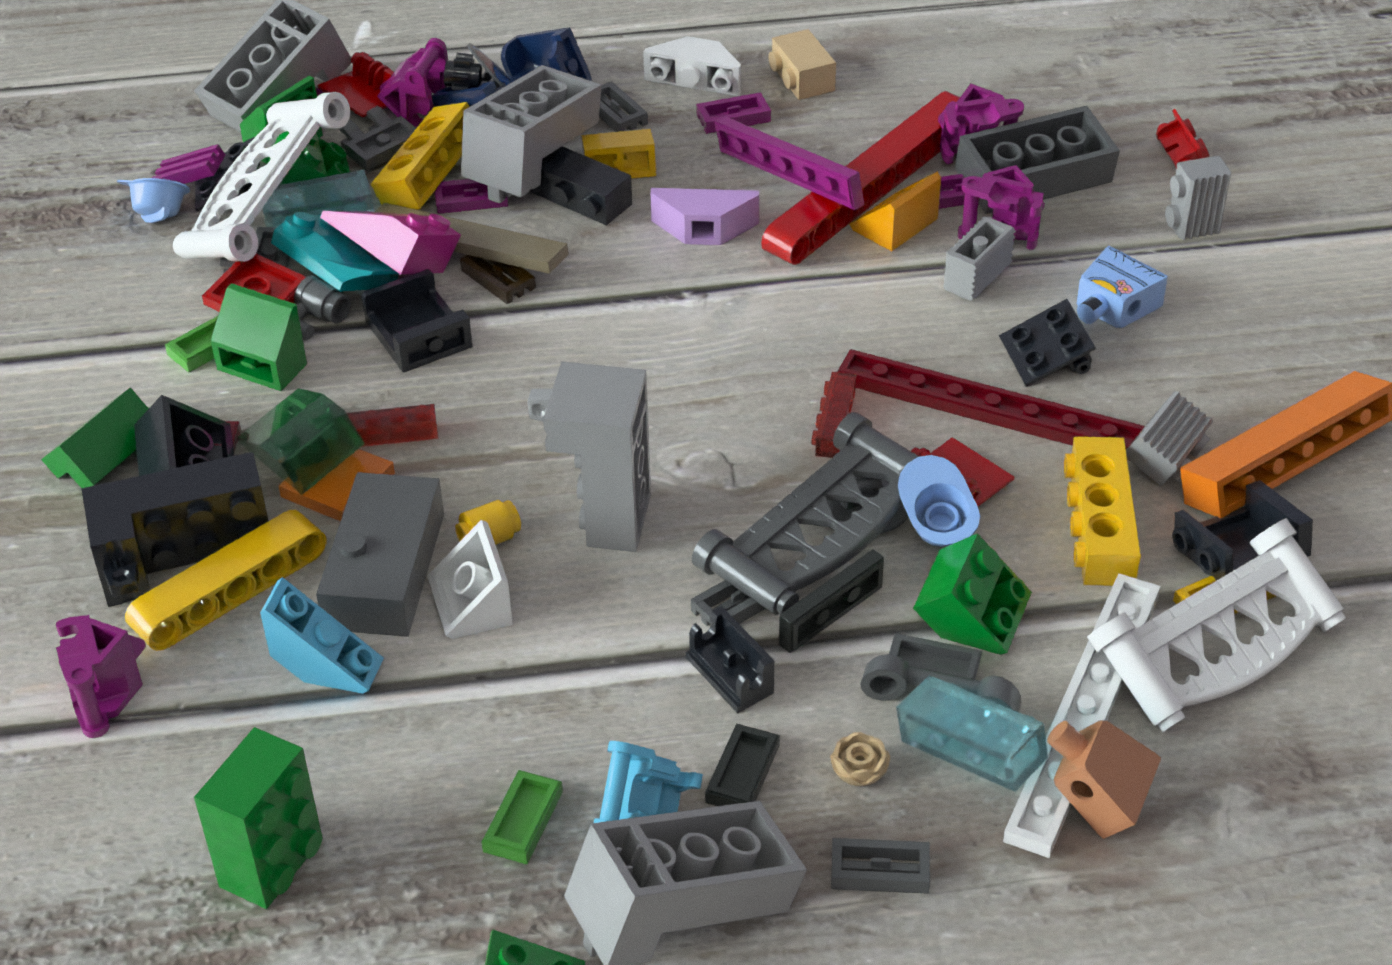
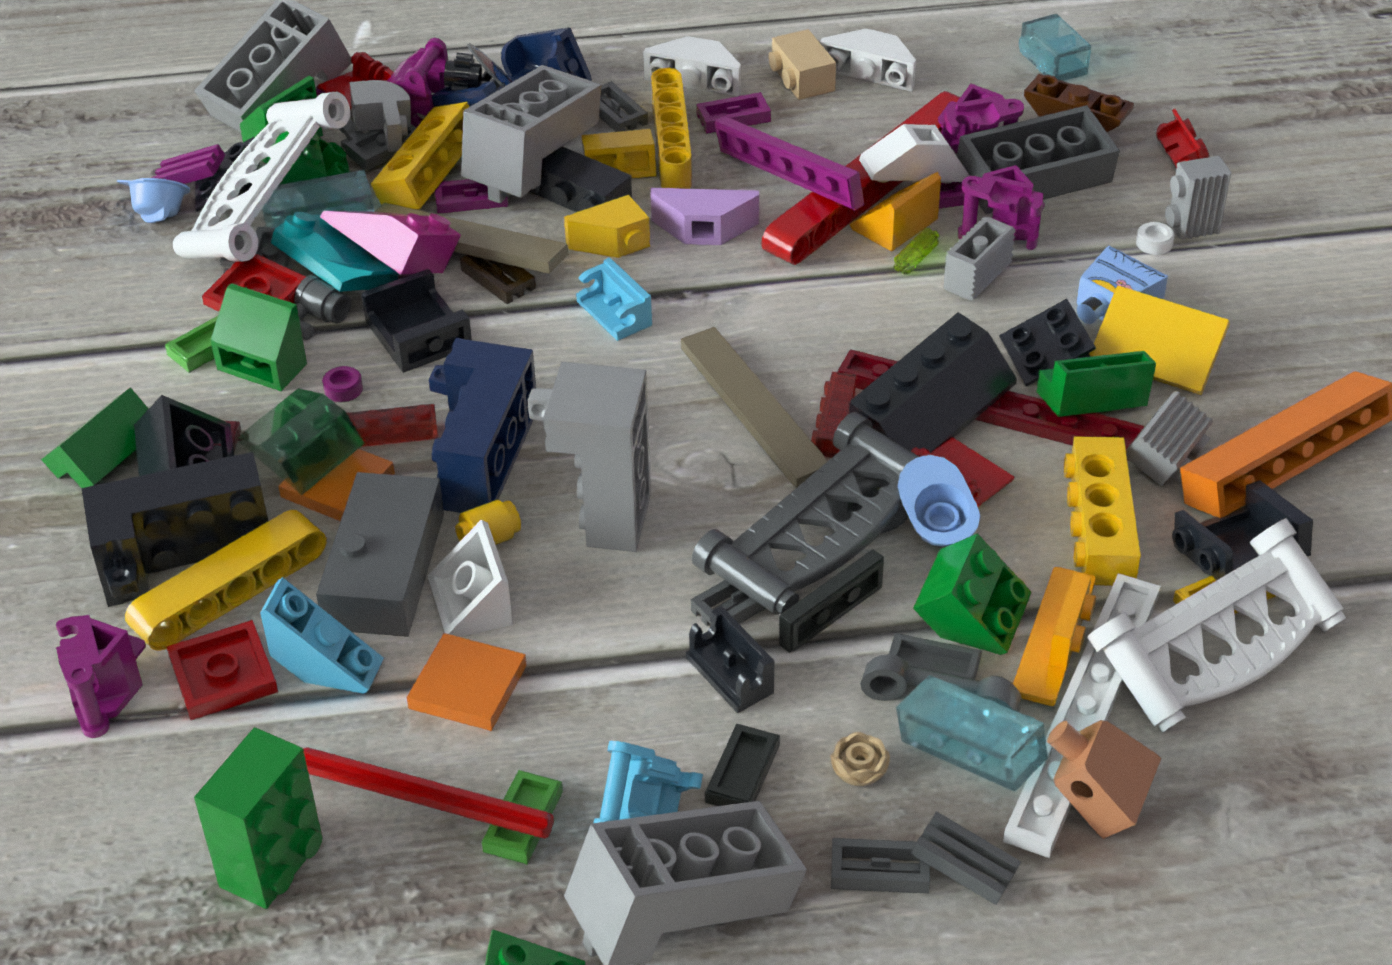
none -> red tile [166,620,278,720]
none -> red axle [303,747,554,839]
none -> magenta tile [322,366,363,402]
none -> light grey brick [350,80,411,152]
none -> orange tile [407,633,527,731]
none -> dark blue hinge [428,338,536,513]
none -> yellow slope [564,195,650,258]
none -> medium azure hinge [576,257,652,341]
none -> yellow beam [651,68,692,189]
none -> dark tan tile [681,327,828,488]
none -> white slope [820,29,916,92]
none -> black slope [849,312,1017,453]
none -> white slope [859,124,970,184]
none -> clear neon green piece [893,227,940,275]
none -> dark grey tile [911,811,1021,905]
none -> light orange bracket [1013,567,1096,706]
none -> clear light blue brick [1019,13,1091,81]
none -> reddish brown slope [1024,74,1134,132]
none -> green piece [1036,351,1156,417]
none -> yellow tile [1090,285,1230,395]
none -> white tile [1136,222,1175,255]

